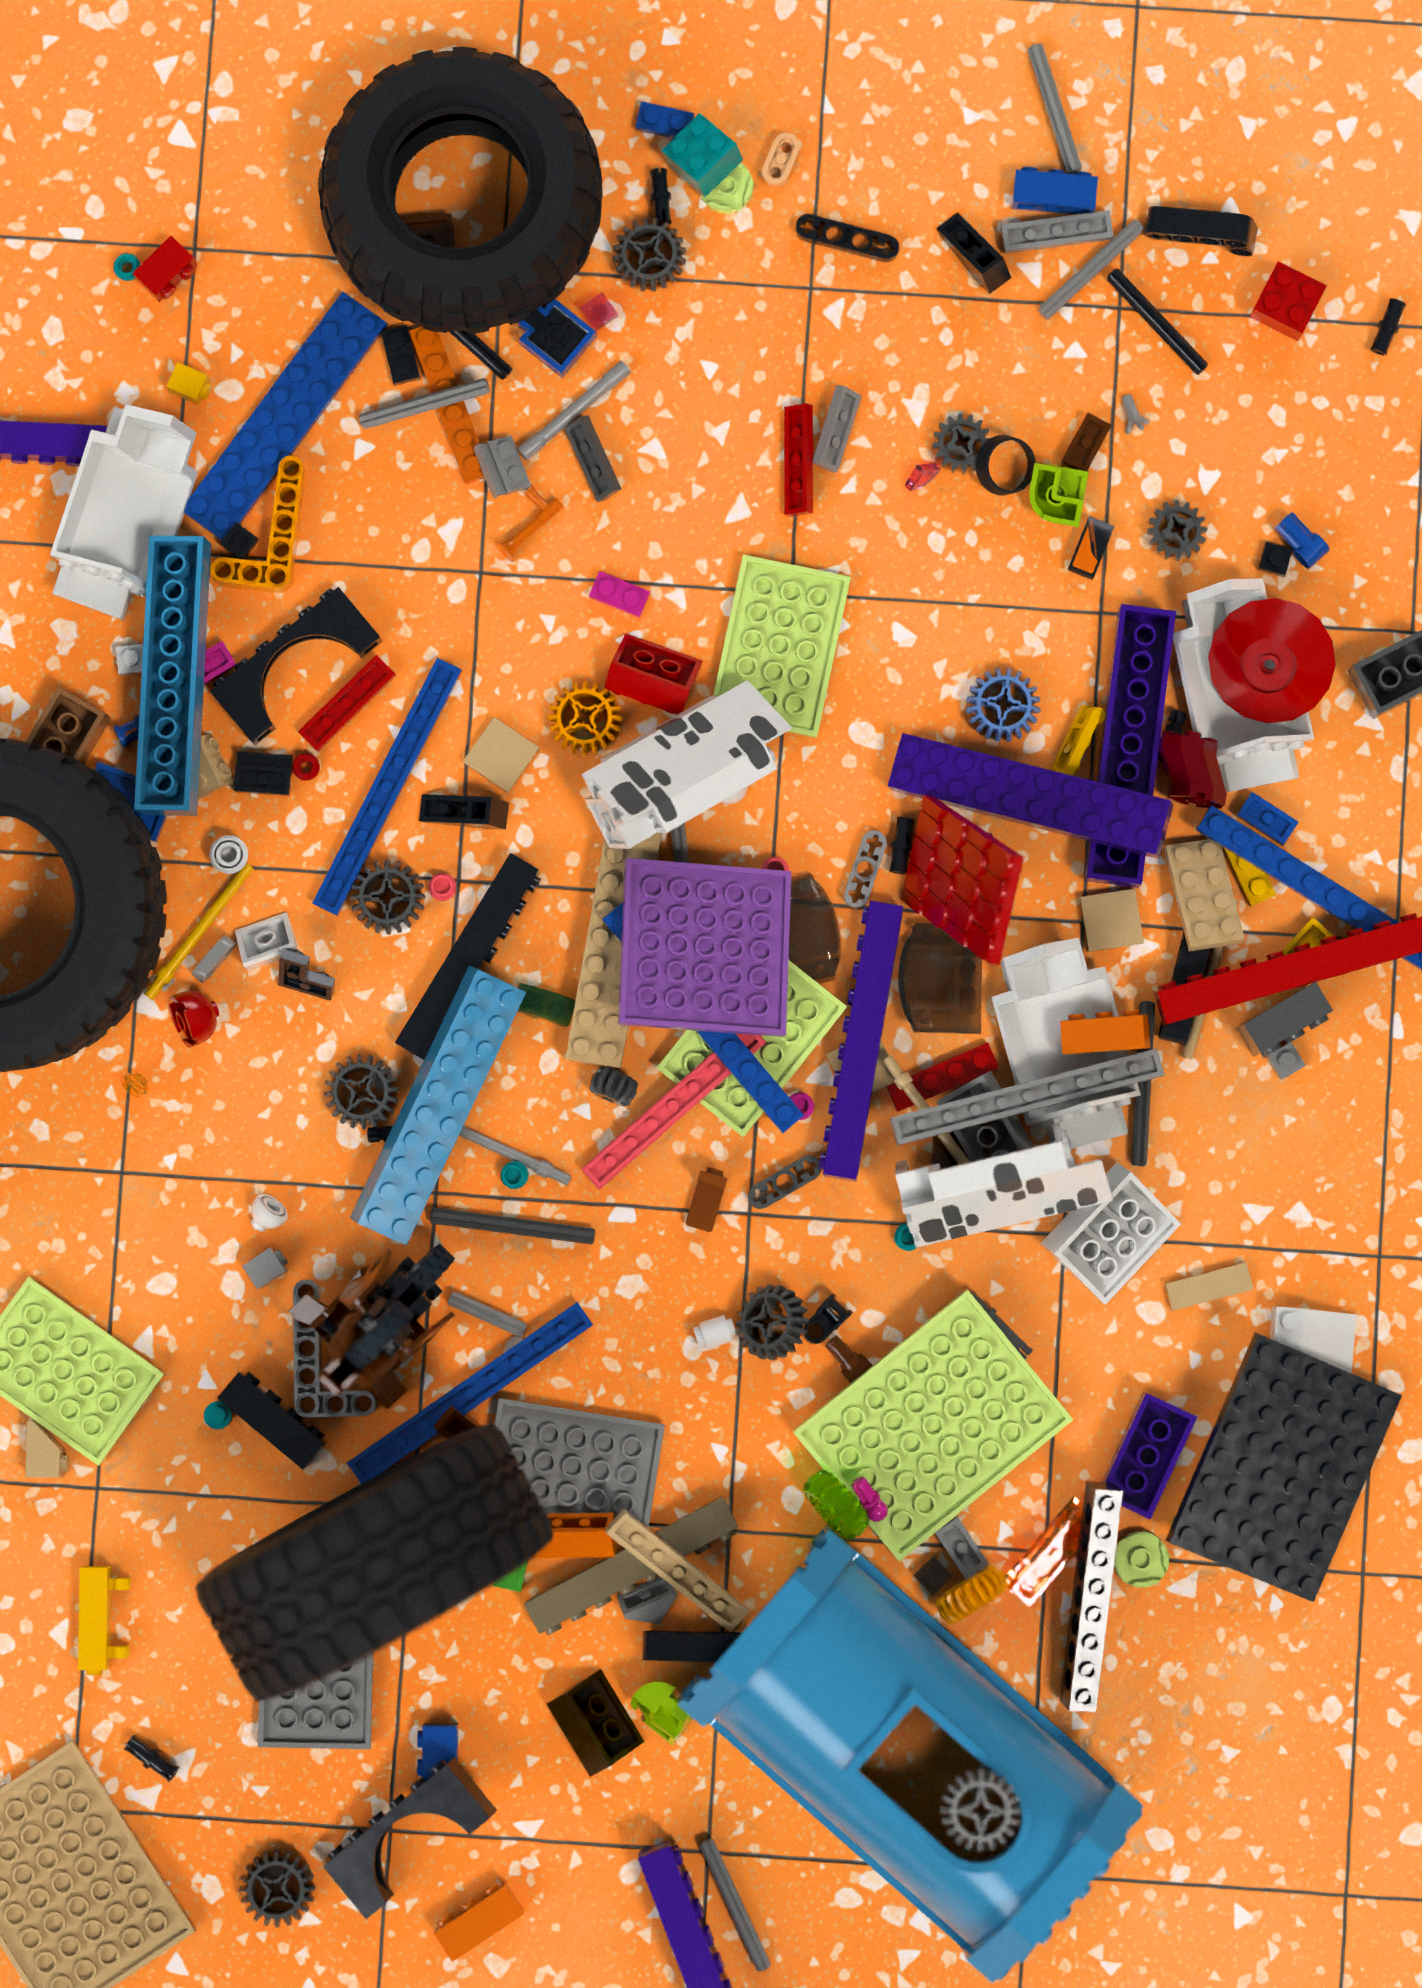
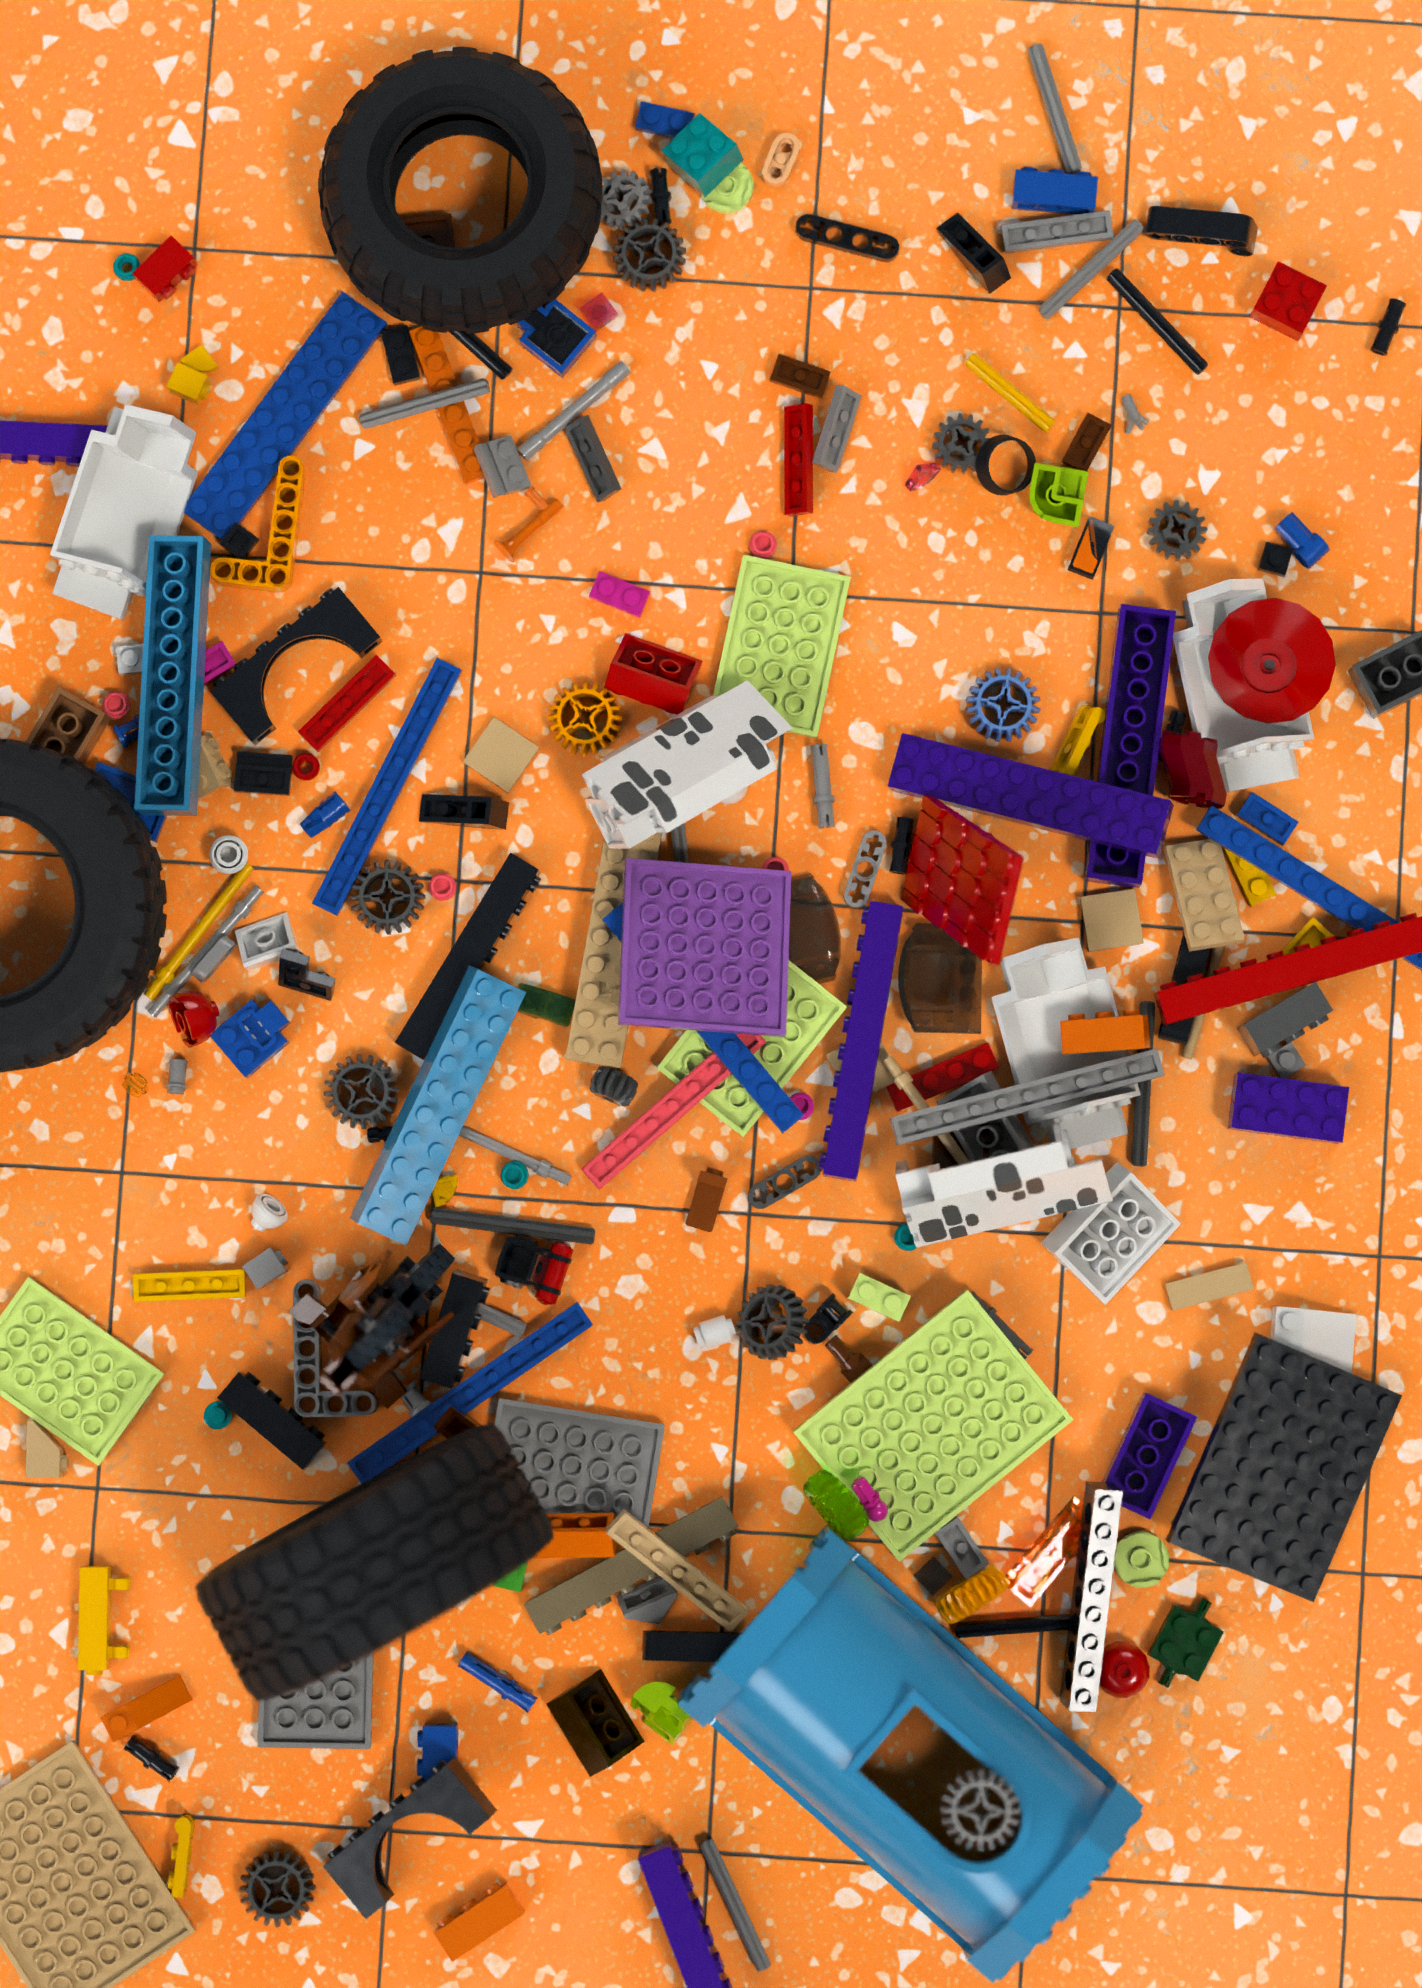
none -> orange slope [100,1675,193,1743]
none -> coral plate [102,691,131,719]
none -> yellow plate [133,1269,247,1302]
none -> light grey bar [147,885,264,1018]
none -> light grey pin [165,1059,188,1095]
none -> yellow plate [168,1814,195,1898]
none -> yellow tile [180,345,219,373]
none -> blue piece [210,999,291,1079]
none -> blue hinge [300,791,351,838]
none -> light grey bush [400,1380,431,1417]
none -> black brick [419,1269,490,1389]
none -> yellow tile [432,1174,458,1208]
none -> blue pin [458,1651,538,1713]
none -> black piece [495,1235,574,1305]
none -> light grey gear [601,169,653,230]
none -> coral plate [749,531,777,559]
none -> reddish brown plate [770,354,831,399]
none -> light grey pin [810,744,835,829]
none -> yellowish green brick [847,1273,911,1322]
none -> black axle [955,1614,1070,1638]
none -> yellow axle [965,353,1055,432]
none -> red cylinder [1099,1641,1150,1698]
none -> dark green plate [1147,1598,1224,1688]
none -> dark purple brick [1227,1072,1349,1144]

